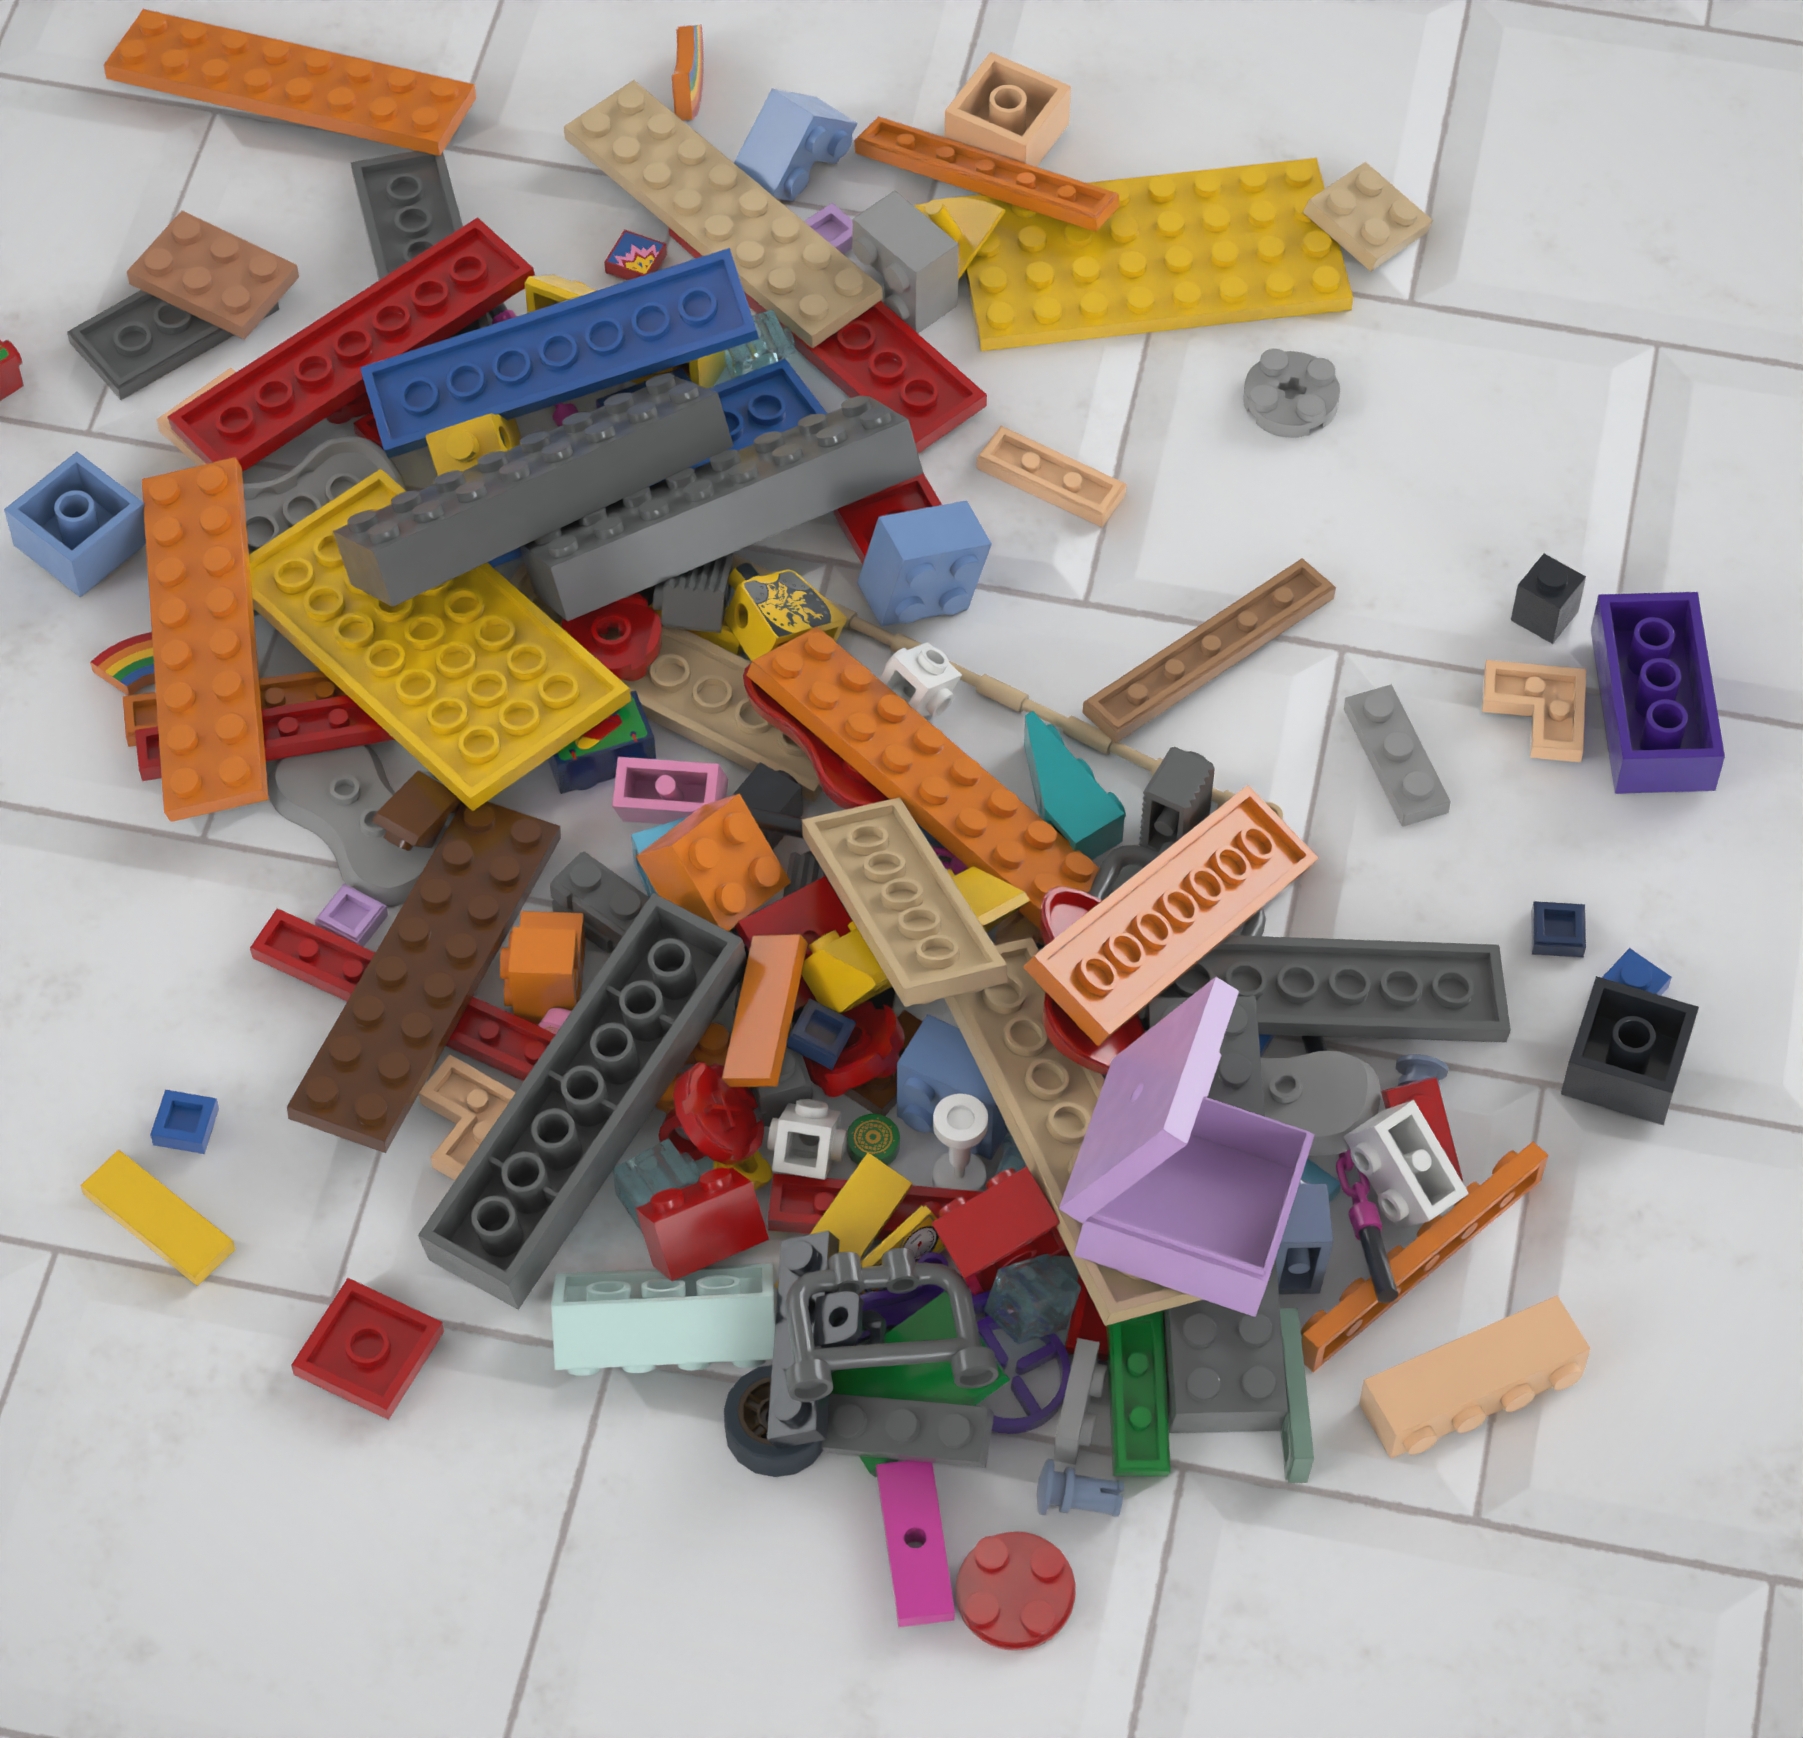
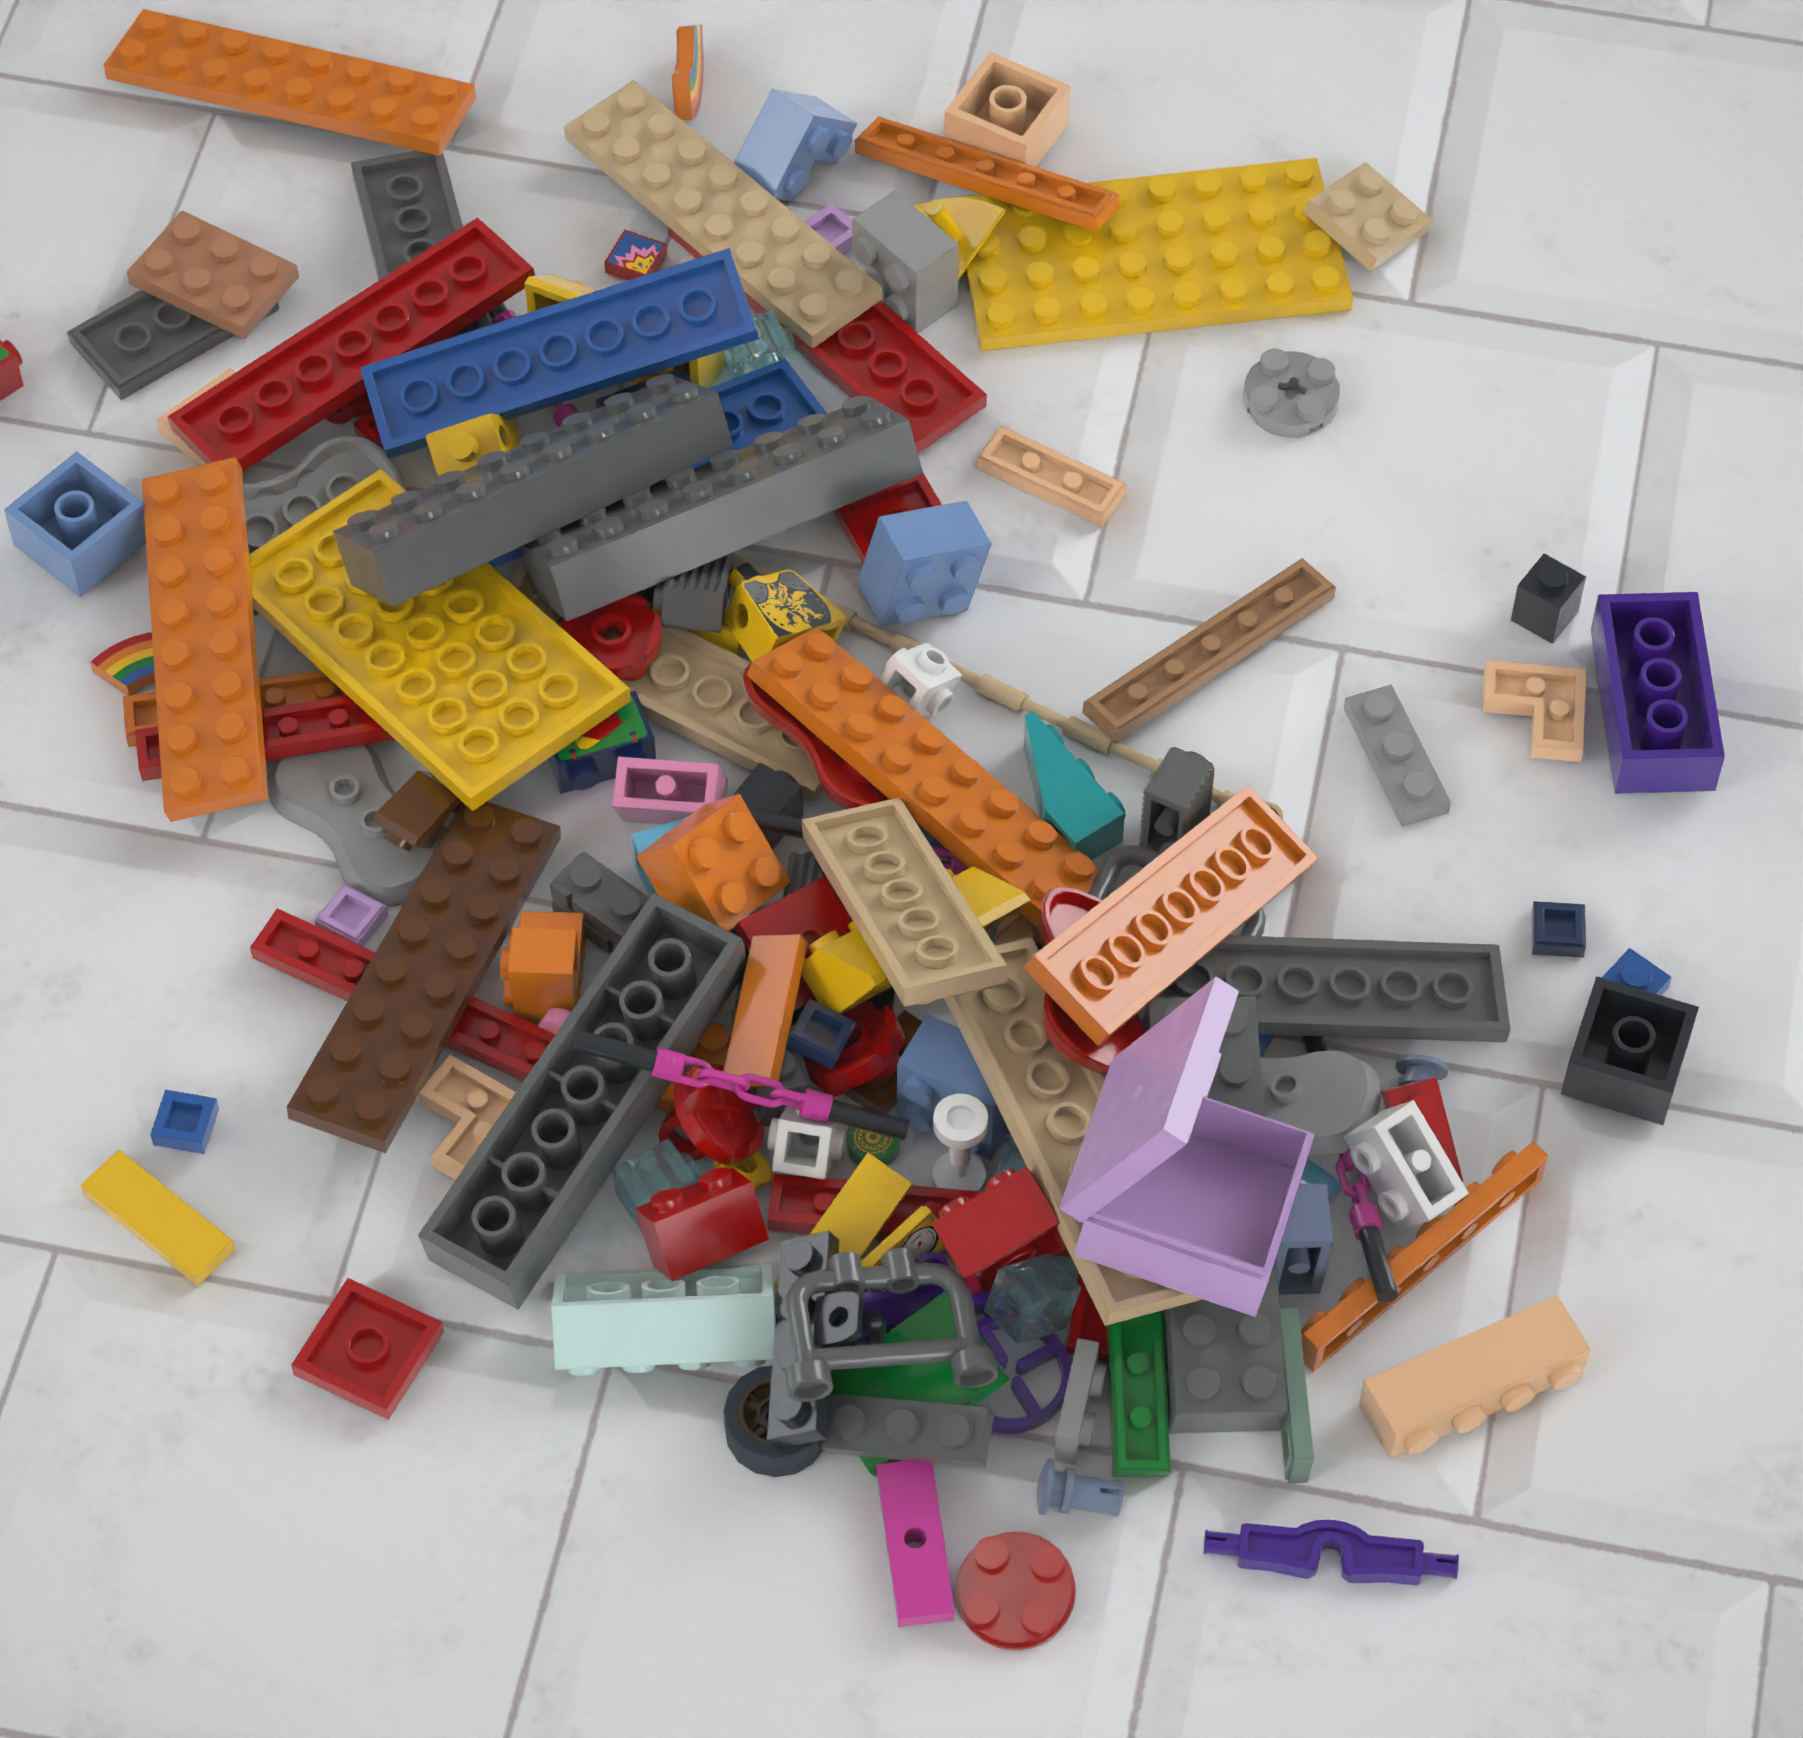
none -> piece [573,1030,910,1141]
none -> dark purple piece [1203,1520,1459,1585]

